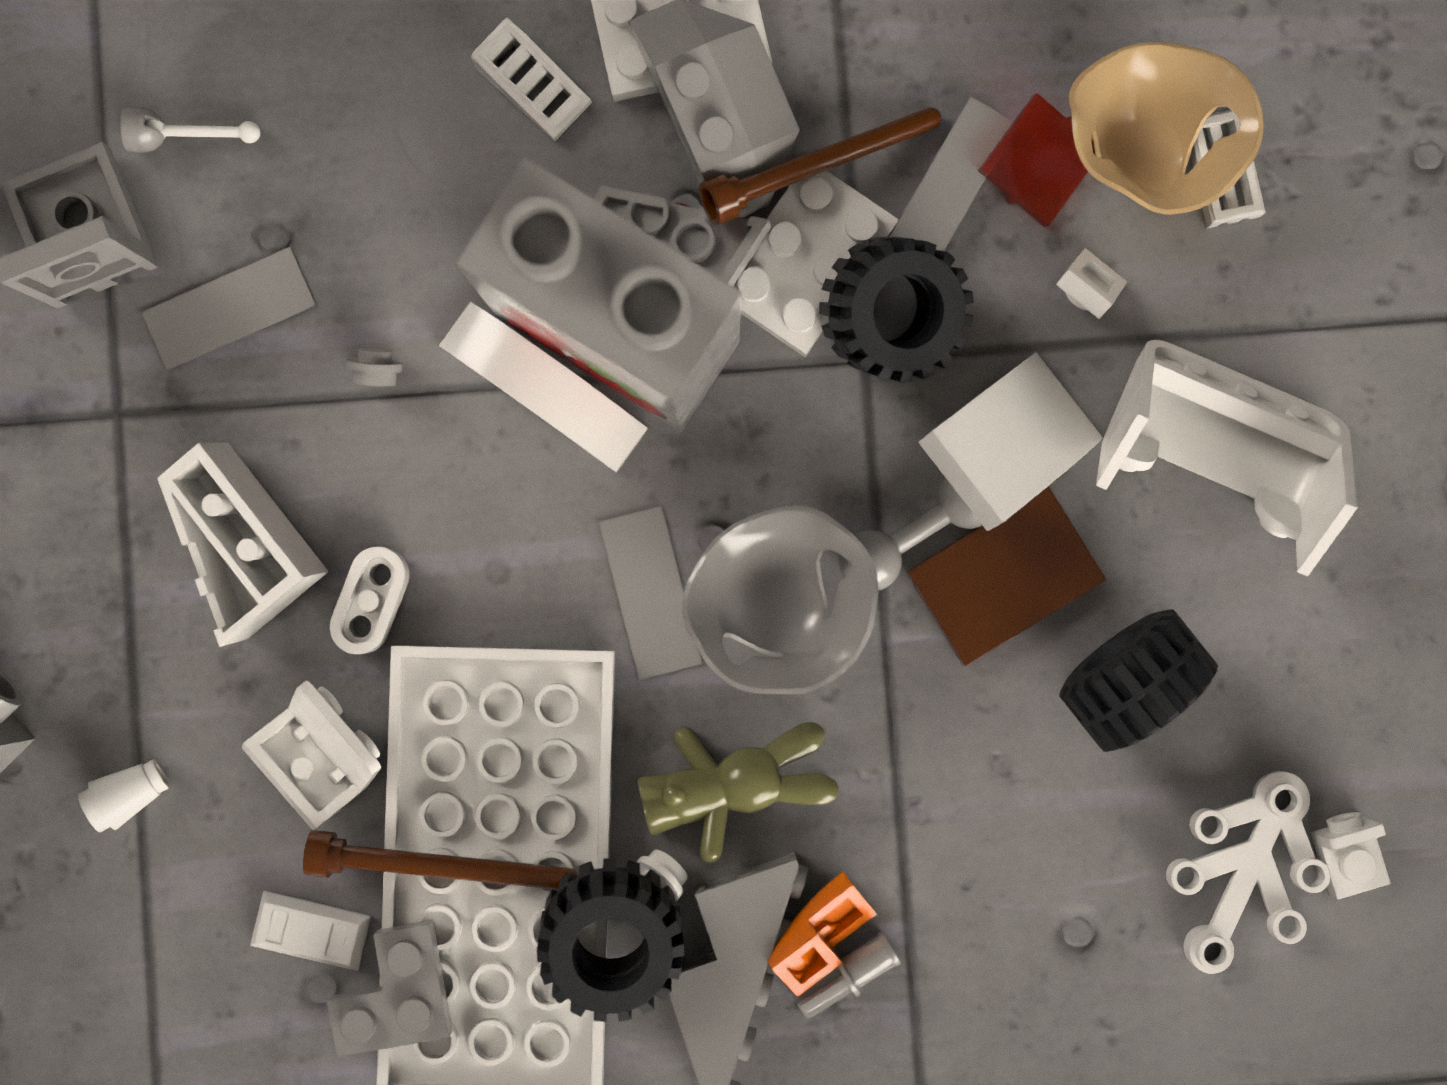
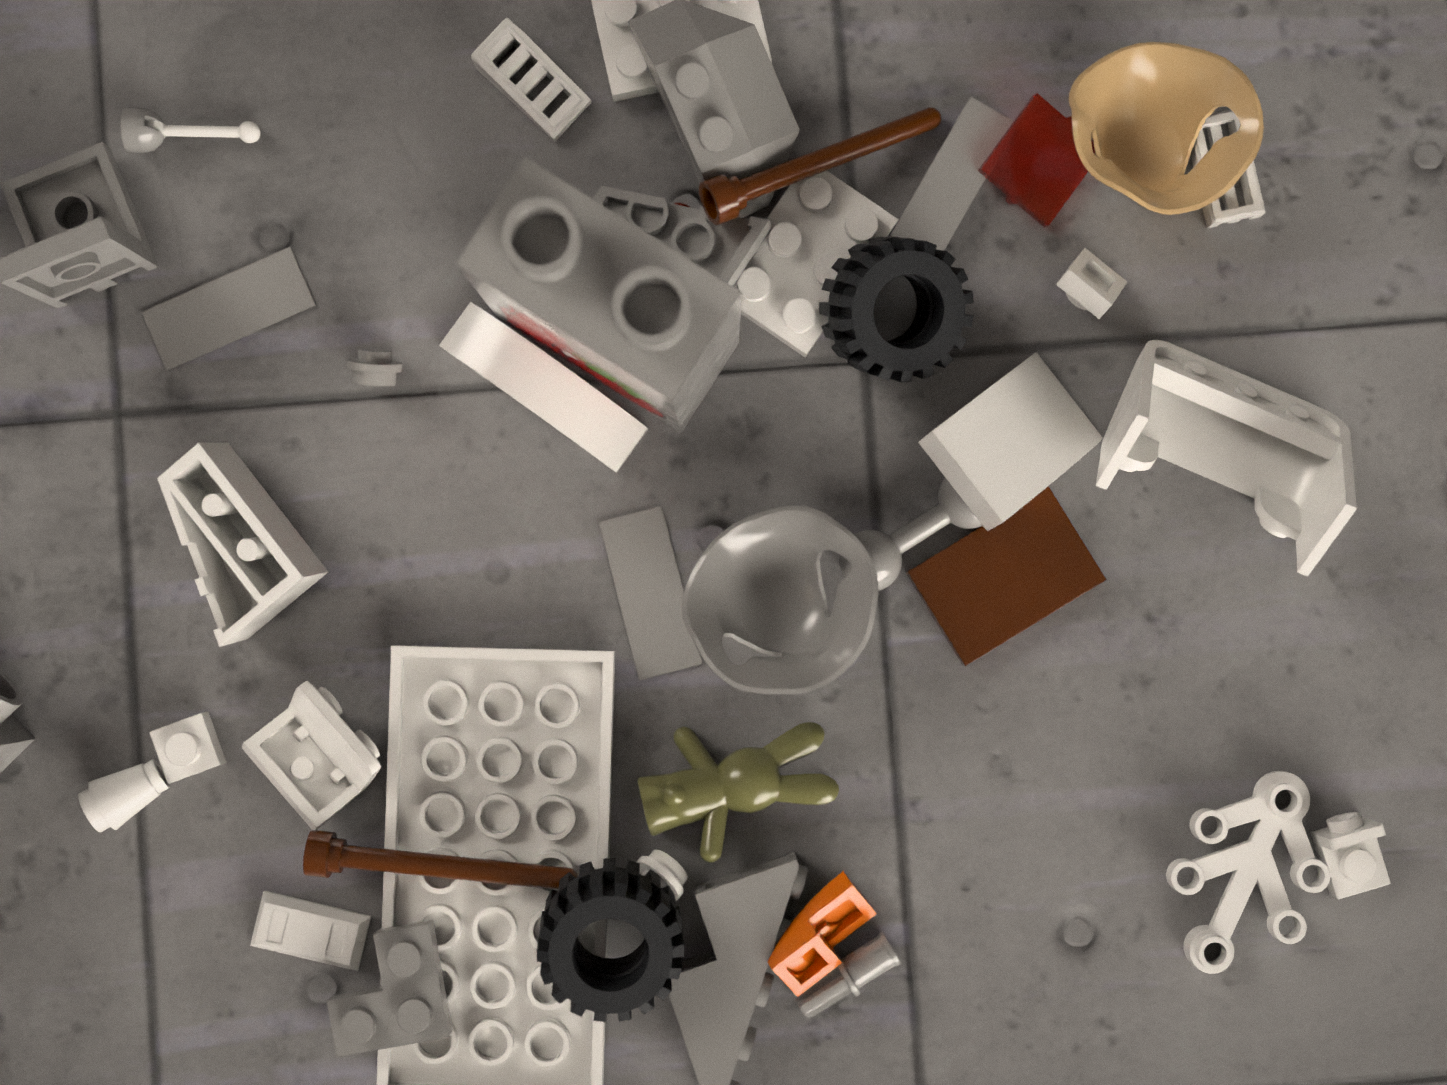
white plate [330,547,409,655] -> none
black tyre [1059,609,1218,752] -> none
none -> white plate [149,711,227,784]

